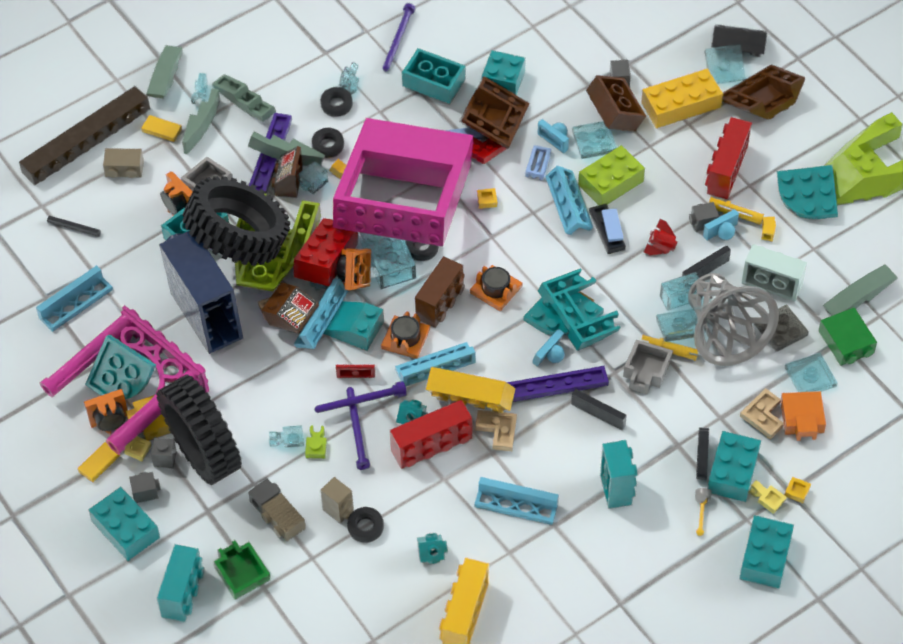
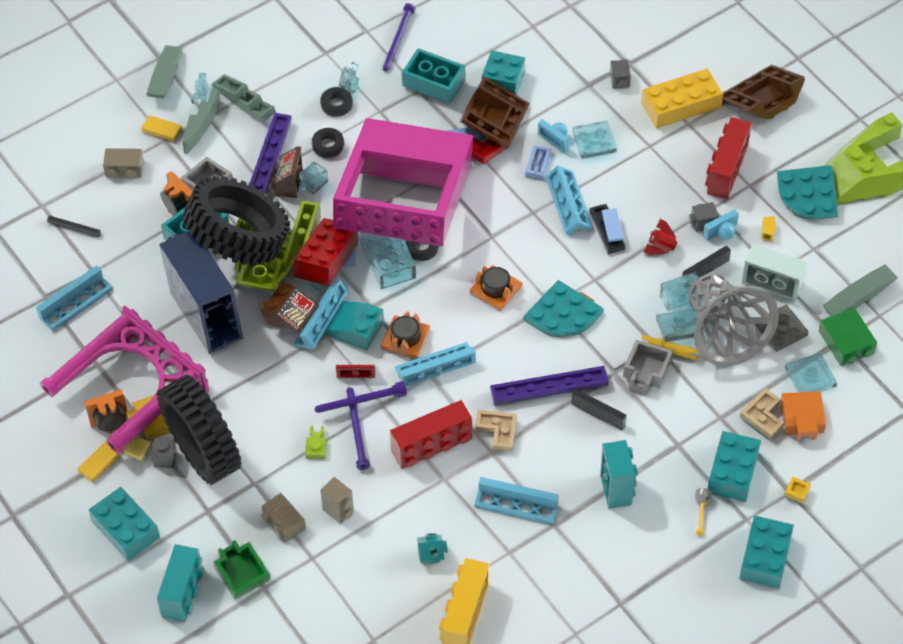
dark brown brick [19,86,150,186] -> none
teal plate [85,335,156,400] -> none
dark grey brick [129,472,161,503] -> none
sand green slope [248,131,325,168] -> none
dark grey brick [248,478,281,514] -> none
clear light blue plate [269,426,304,448] -> none
yellow piece [329,159,346,179] -> none
orange piece [336,248,371,290] -> none
black tyre [347,507,384,543] -> none
teal brick [396,400,428,424] -> none
reddish brown brick [415,256,465,328] -> none
yellow brick [426,367,516,413] -> none
yellow plate [477,188,498,209] -> none
medium azure tile [532,329,565,367] -> none
teal wedge [538,268,620,351] -> none
lime brick [578,145,645,205] -> none
reddish brown brick [586,75,646,131] -> none
black beam [696,427,709,480] -> none
clear light blue plate [704,45,746,84] -> none
yellow pin [709,197,764,225] -> none
black slope [711,24,768,57] -> none
light yellow plate [749,480,787,514] -> none

